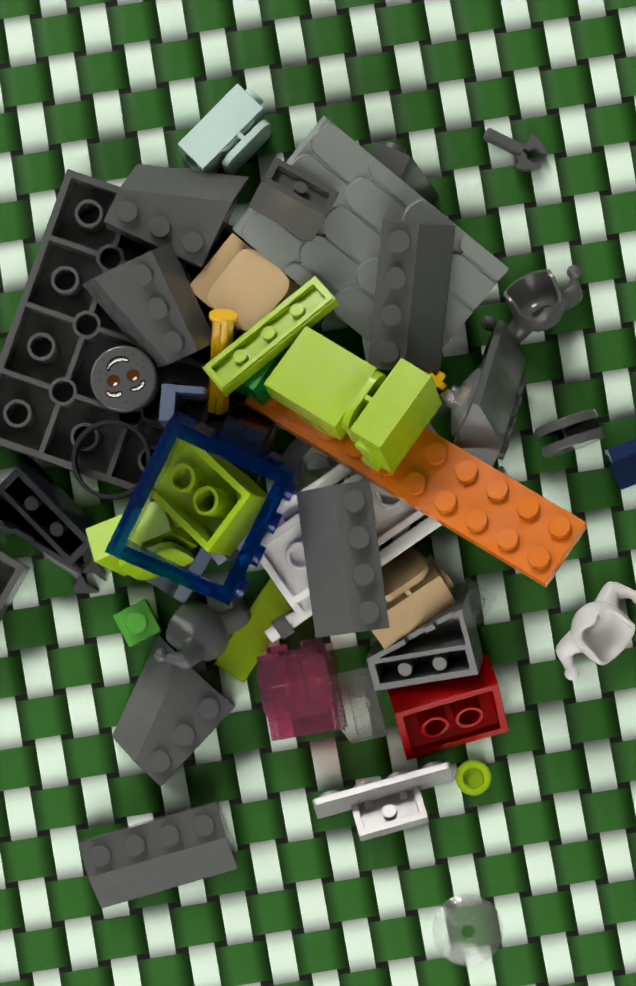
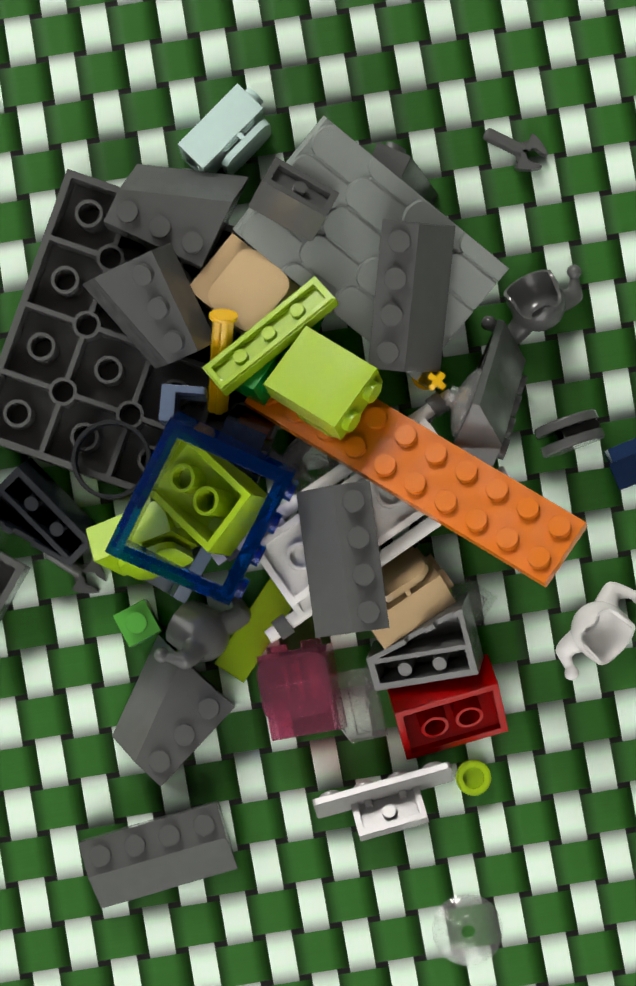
dark grey head [90,346,159,414] -> none
lime brick [343,358,442,474] -> none

